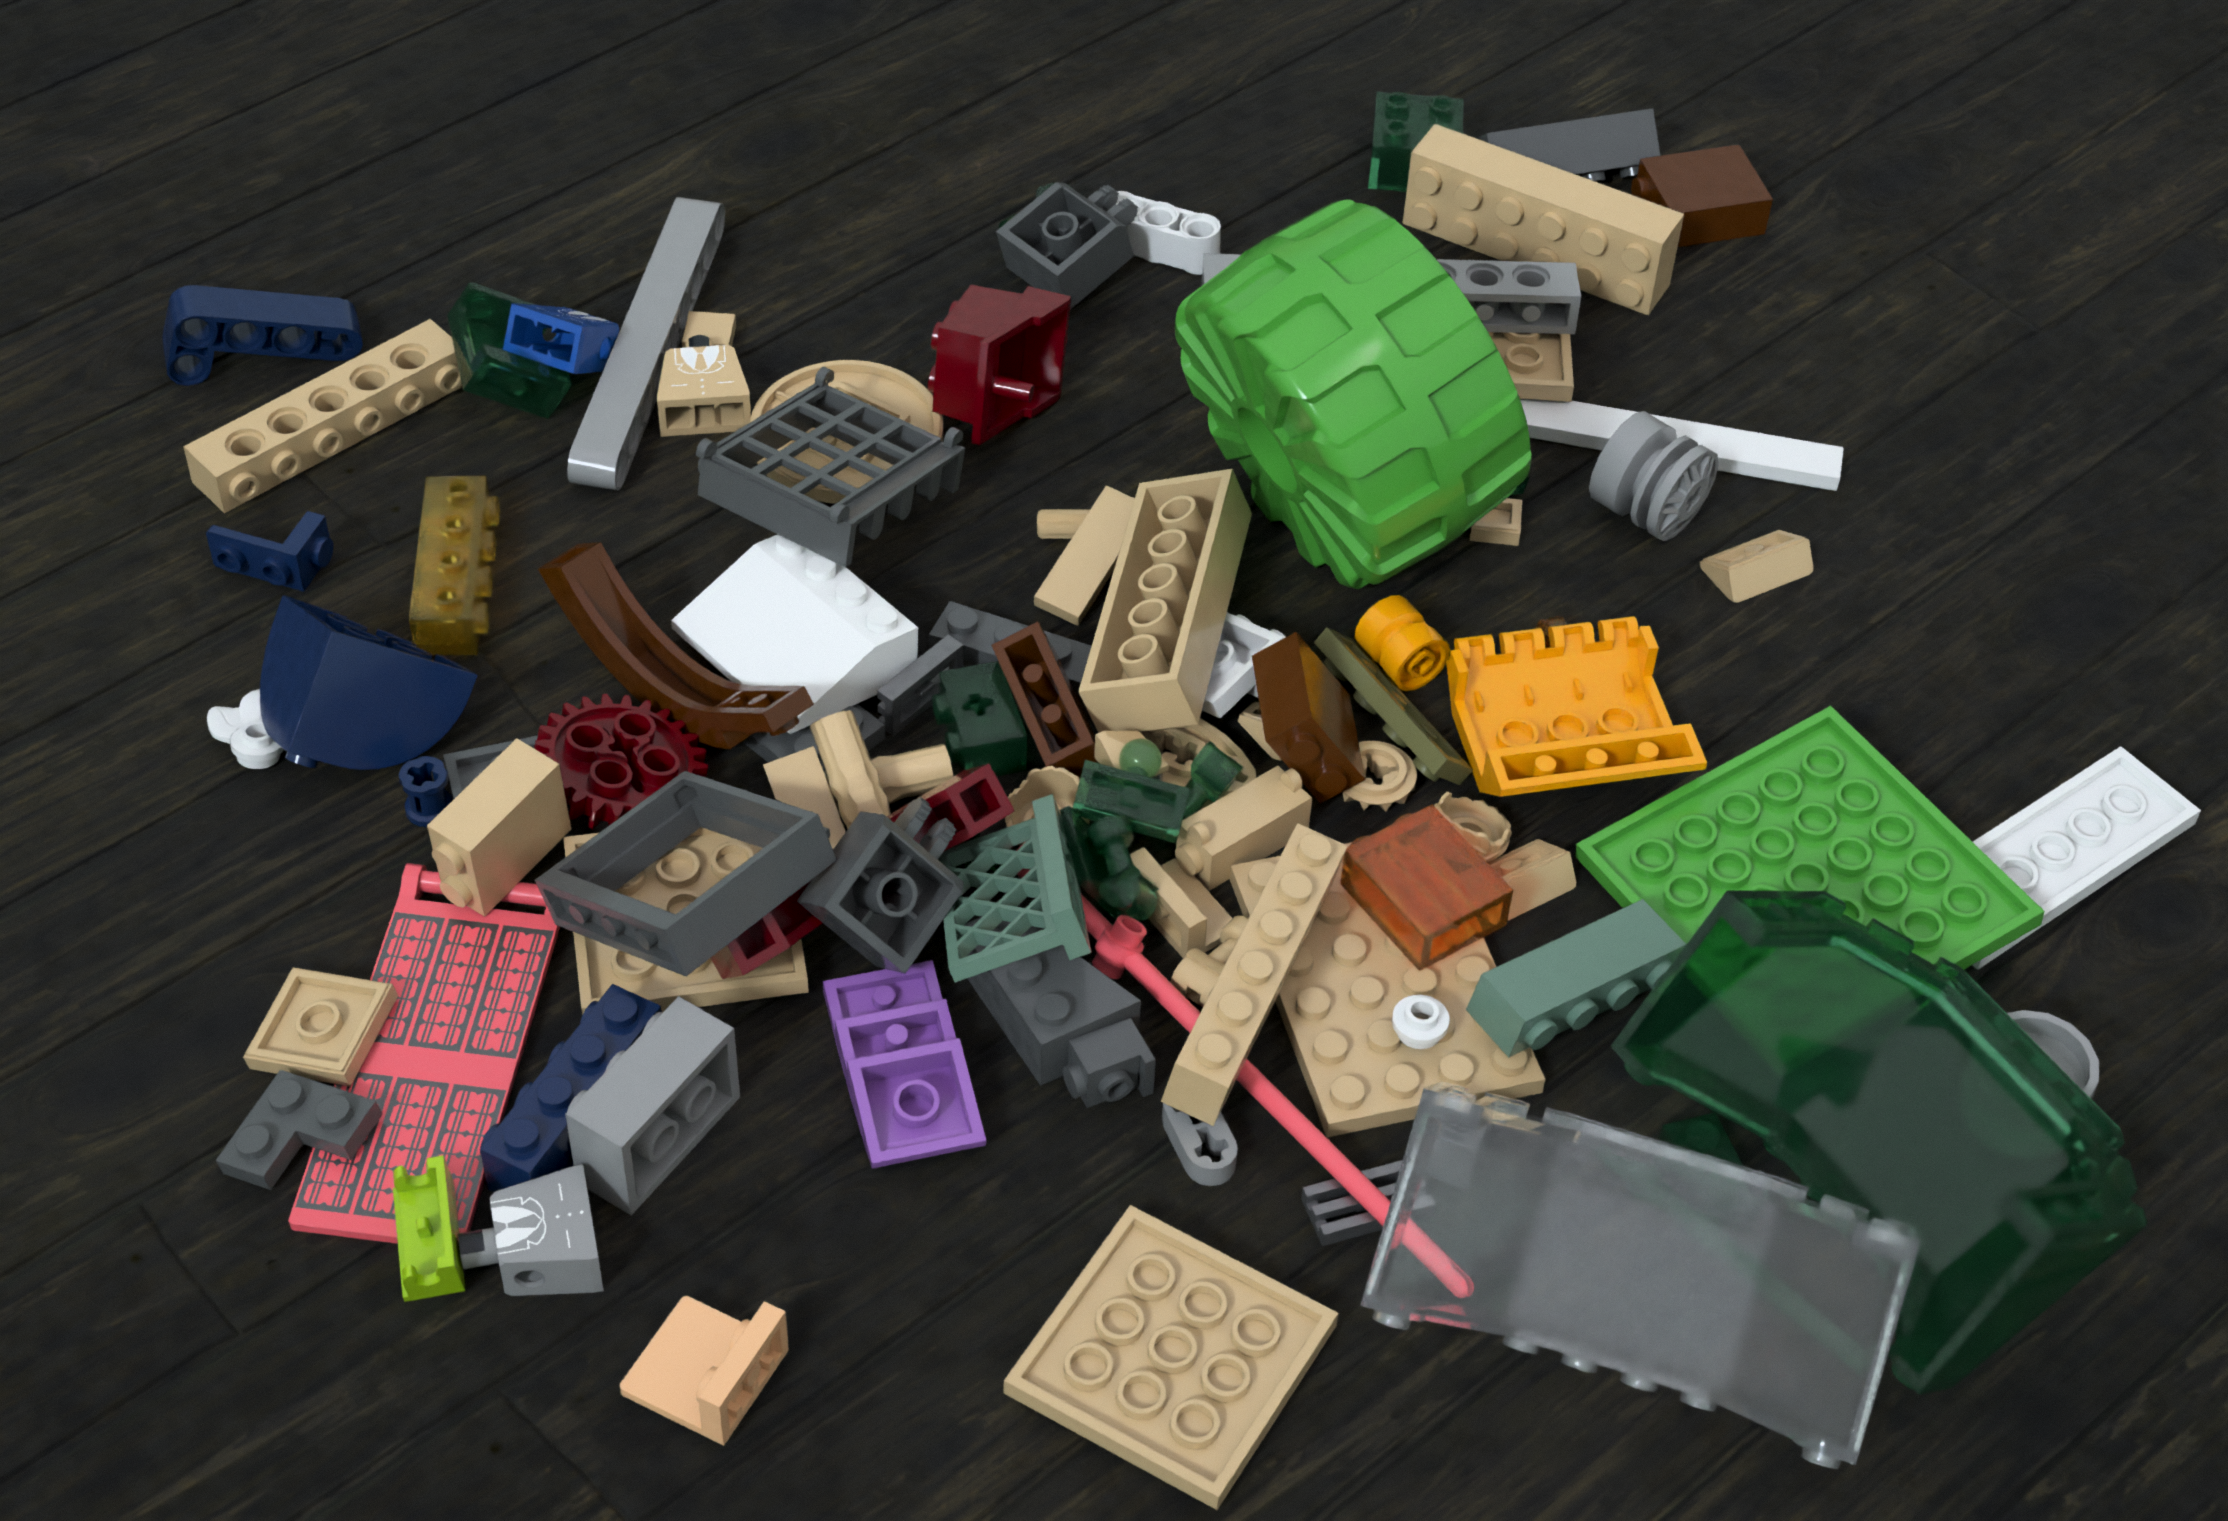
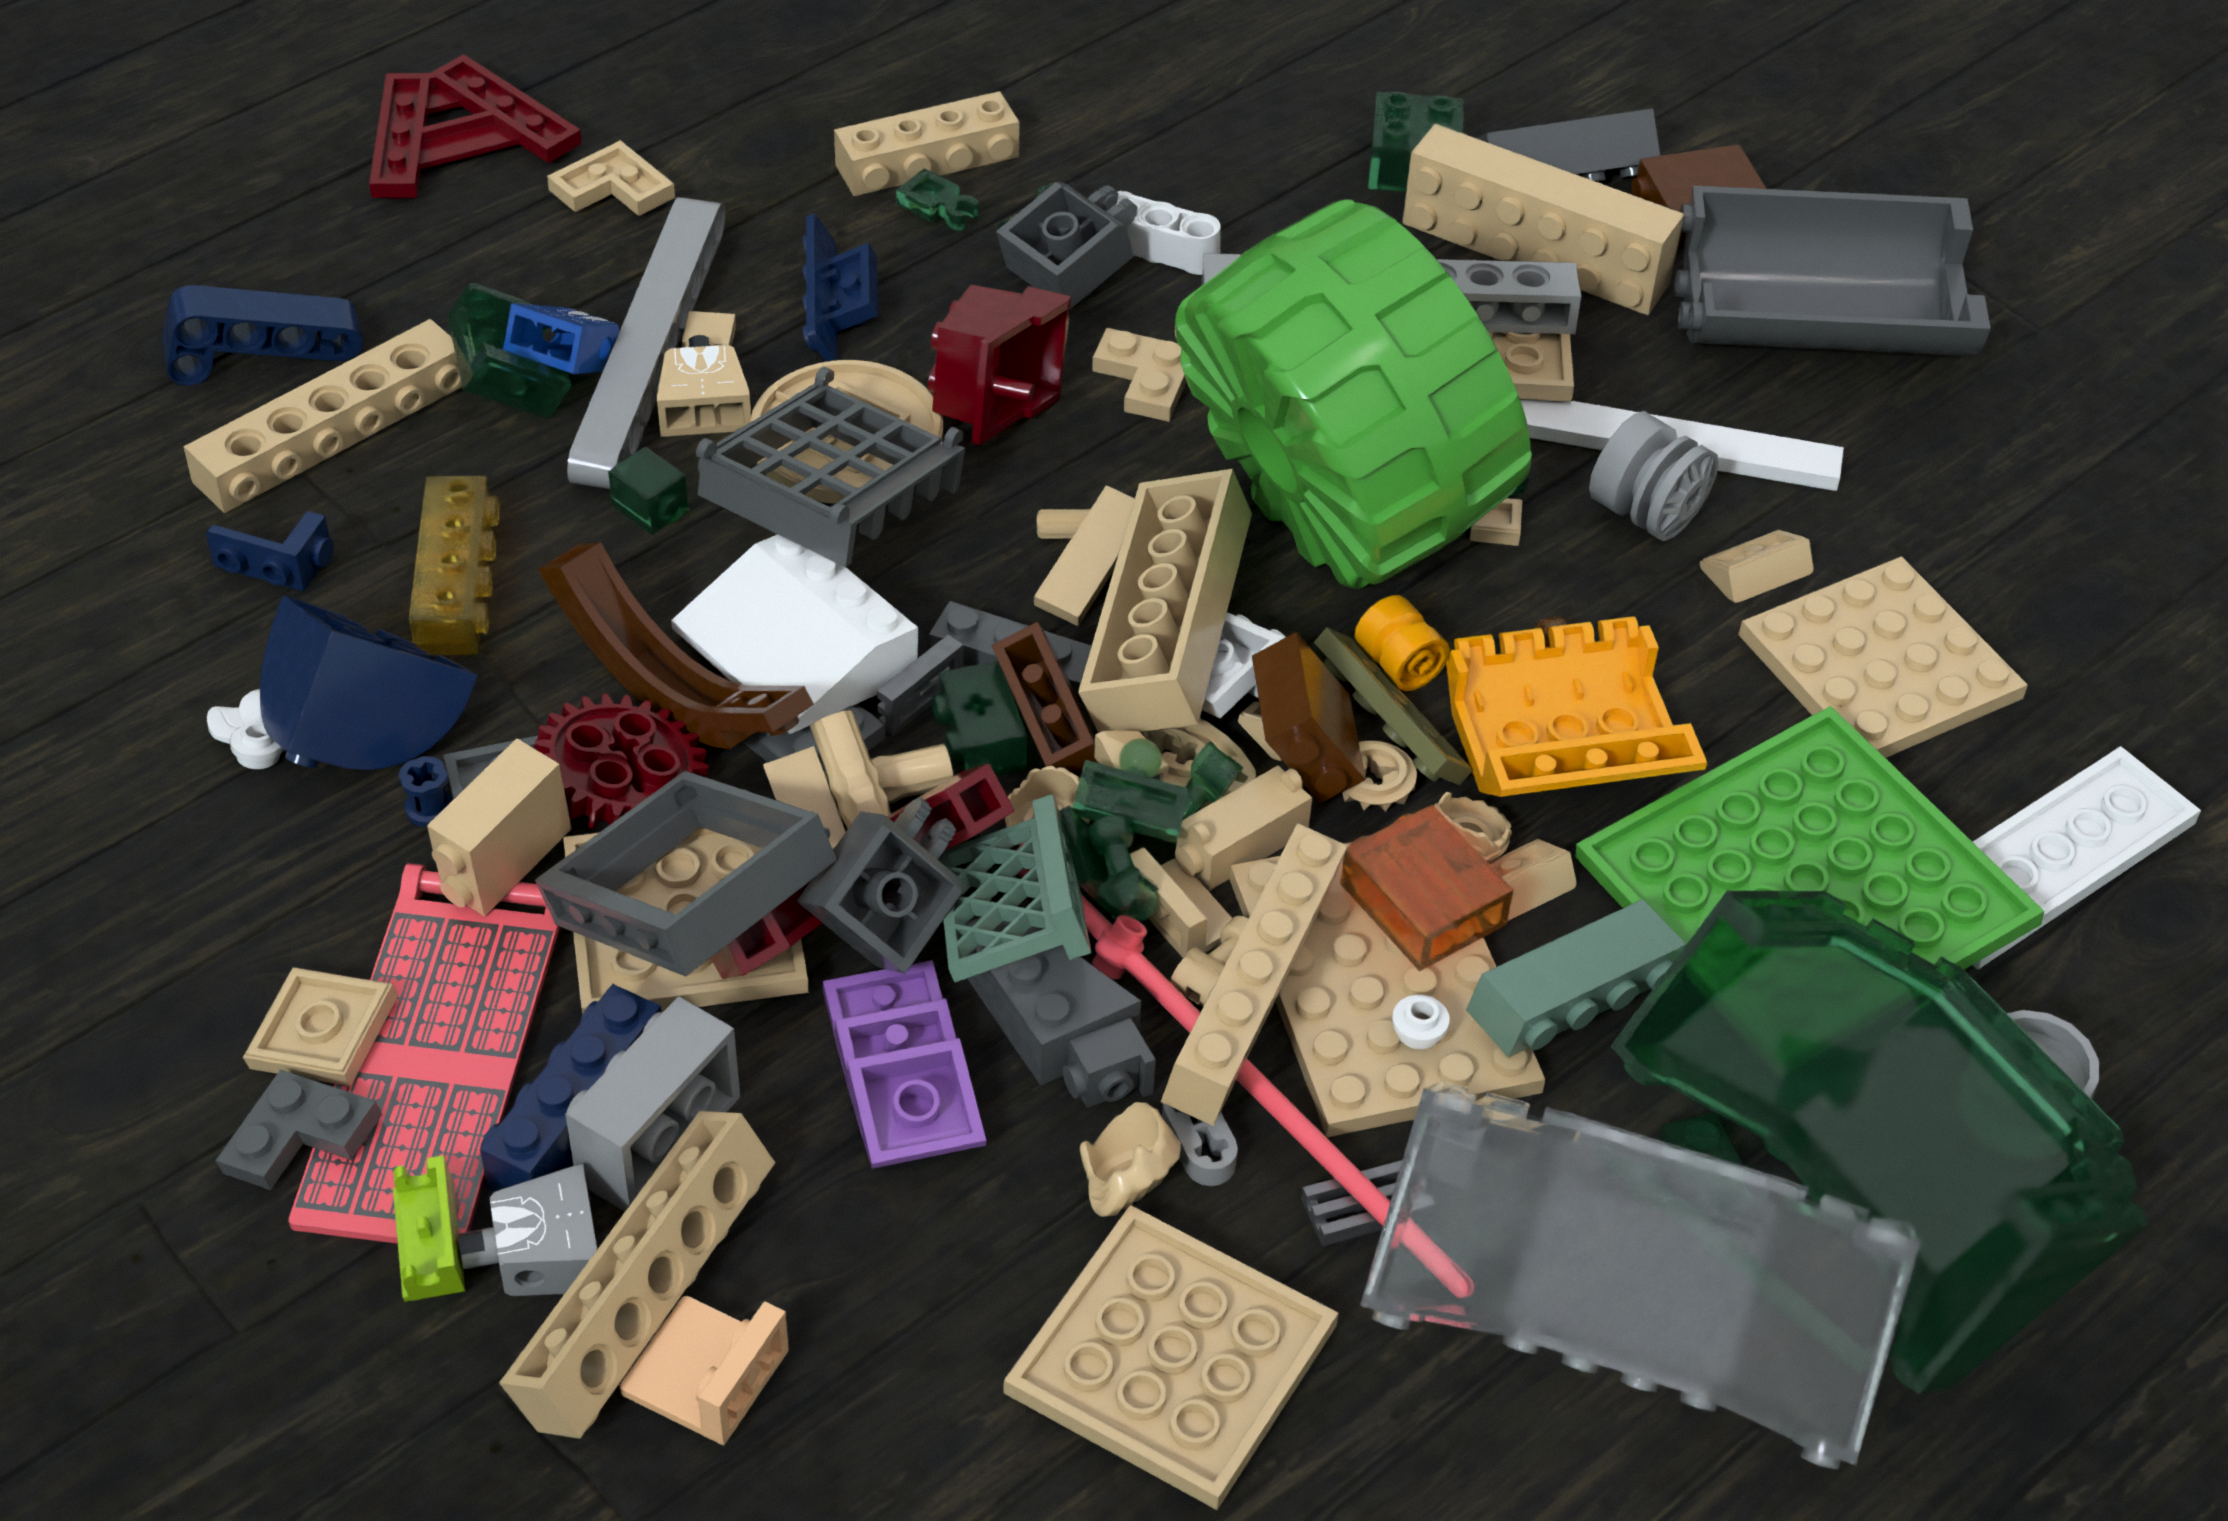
none -> dark red plate [369,54,582,199]
none -> tan brick [499,1111,775,1438]
none -> tan plate [547,140,675,216]
none -> clear green brick [608,447,689,535]
none -> dark blue bracket [803,213,878,362]
none -> tan brick [834,91,1019,196]
none -> clear green plate [896,168,979,231]
none -> tan hair [1080,1102,1181,1217]
none -> tan plate [1092,328,1187,422]
none -> dark grey cylinder [1675,186,1991,356]
none -> tan plate [1738,556,2028,758]

